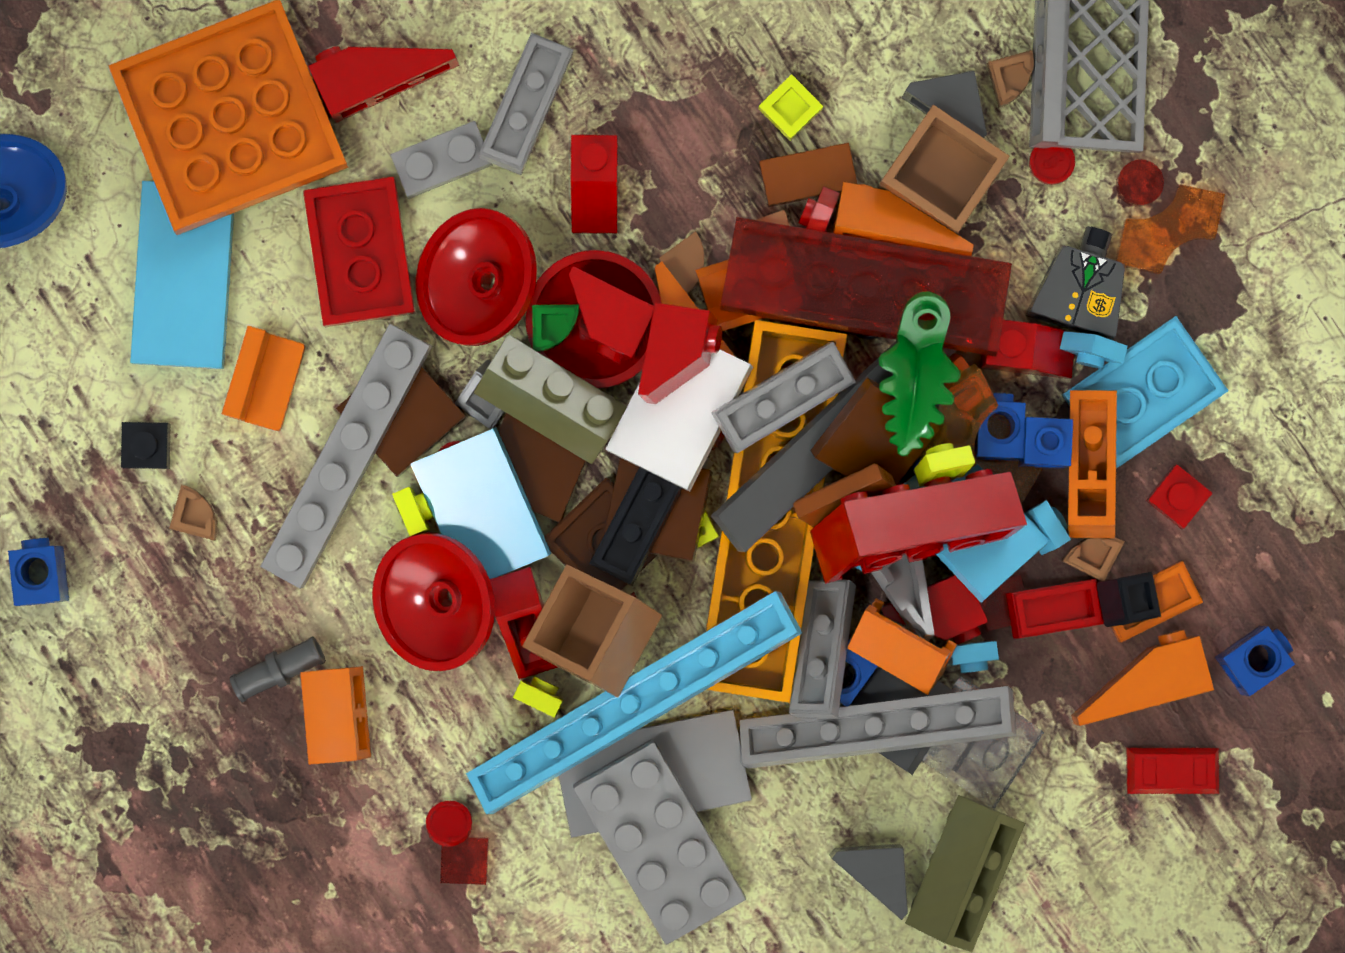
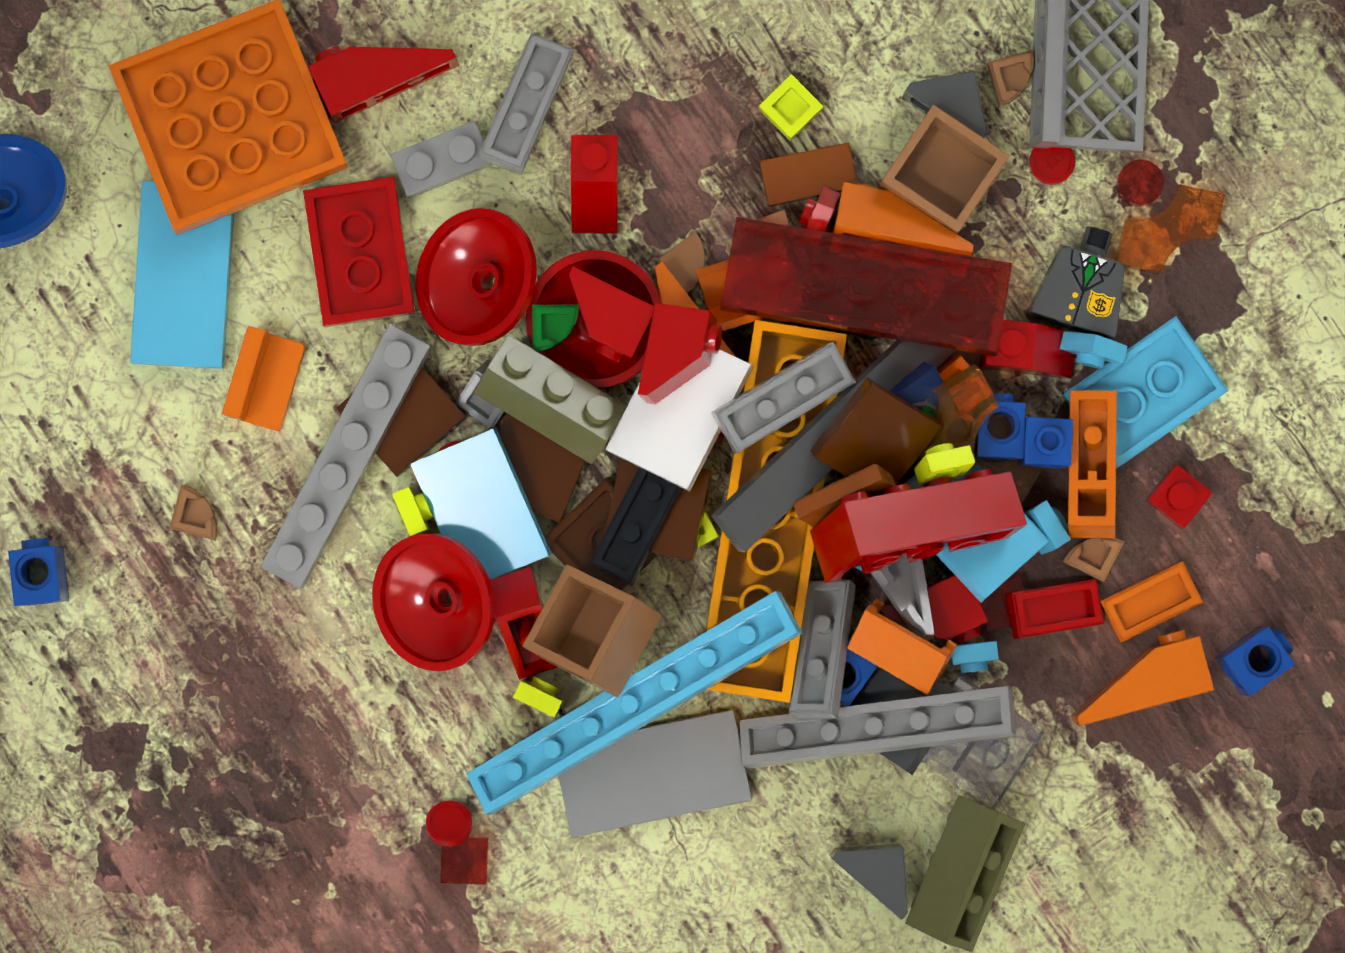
black plate [121,422,171,469] -> none
dark grey pin [230,636,326,702] -> none
orange hinge [300,666,371,765] -> none
light grey plate [573,739,746,945] -> none
green plant [879,292,961,457] -> none
black slope [1097,572,1161,627] -> none
red tile [1126,748,1219,794] -> none

